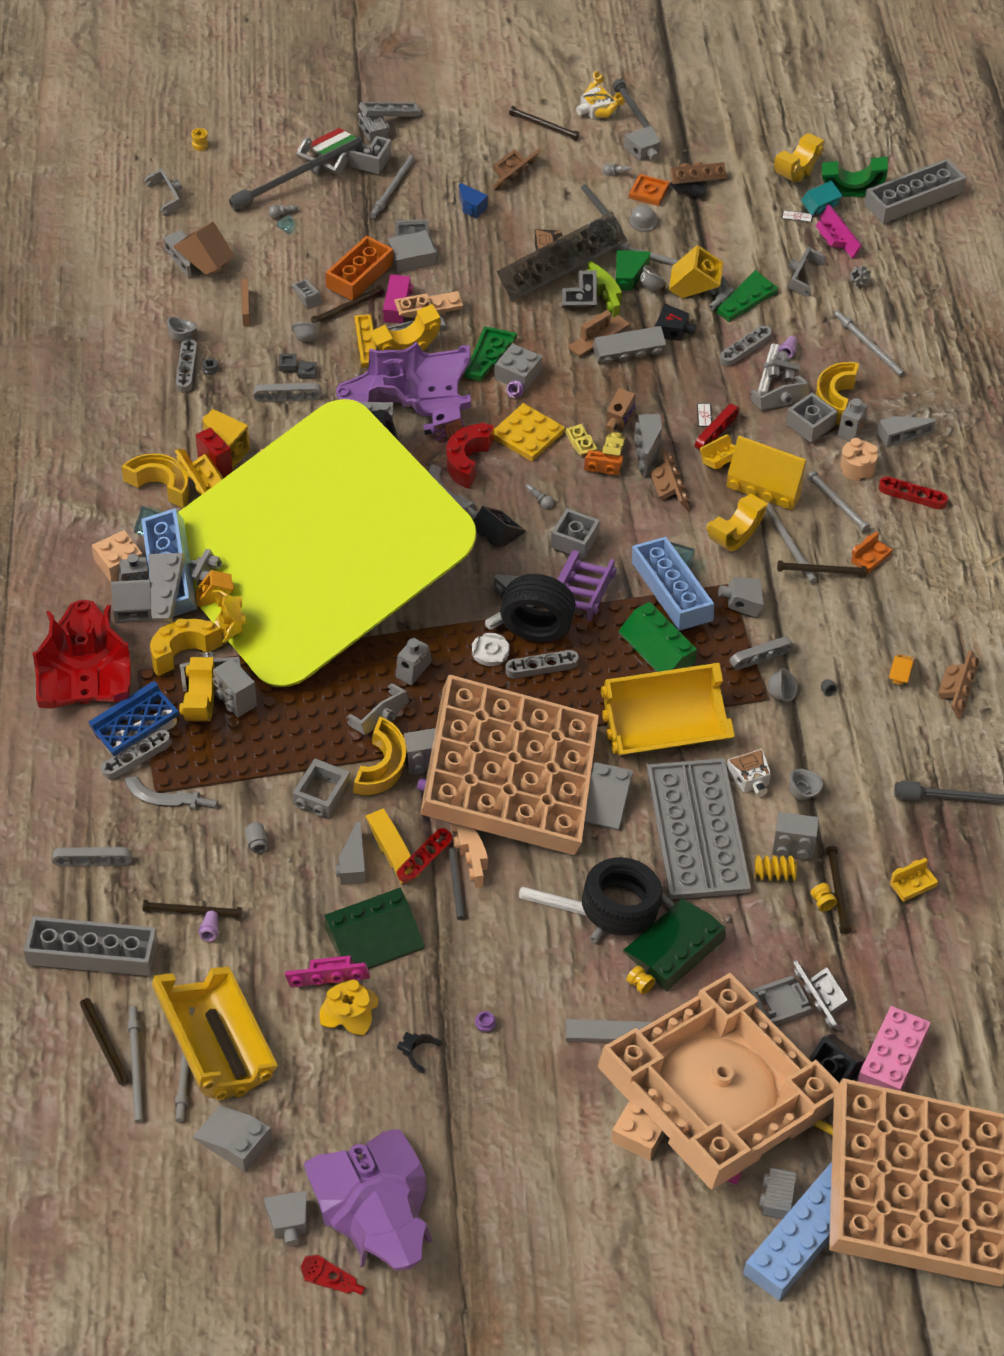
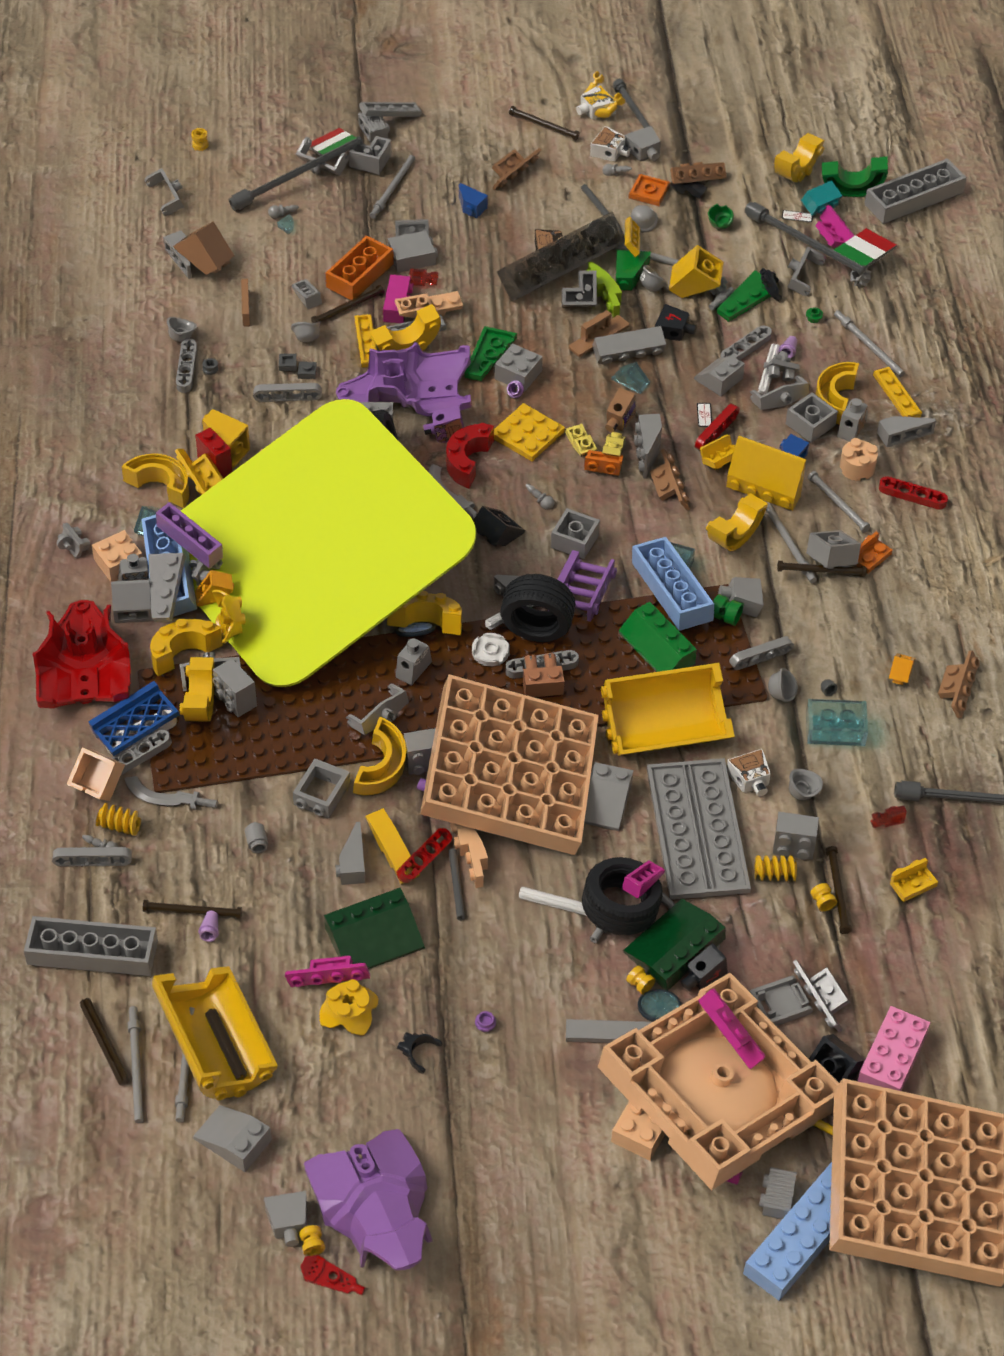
none -> light grey hips [57,523,90,558]
none -> light nougat piece [67,747,125,801]
none -> light grey bar [82,835,119,847]
none -> yellow piece [96,802,141,836]
none -> medium lavender brick [156,502,223,569]
none -> yellow wheel [299,1225,325,1256]
none -> yellow brick [387,591,462,635]
none -> wheel [396,622,435,637]
none -> clear red plate [409,268,438,286]
none -> nougat brick [523,653,564,697]
none -> white torso [590,126,631,162]
none -> clear light blue slope [611,362,650,394]
none -> dark pink slope [622,860,665,898]
none -> yellow tile [625,216,640,257]
none -> clear light blue wheel [637,989,682,1022]
none -> black torso [681,943,728,991]
none -> light grey slope [694,355,745,396]
none -> dark pink bracket [698,988,766,1069]
none -> green hair [708,204,734,229]
none -> green wheel [713,594,744,626]
none -> flag [745,202,897,275]
none -> black helmet [760,268,782,301]
none -> blue slope [780,434,809,458]
none -> green plate [806,307,823,323]
none -> light grey brick [806,530,861,569]
none -> clear light blue brick [806,699,868,746]
none -> clear red plate [870,805,907,828]
none -> yellow tile [873,367,922,418]

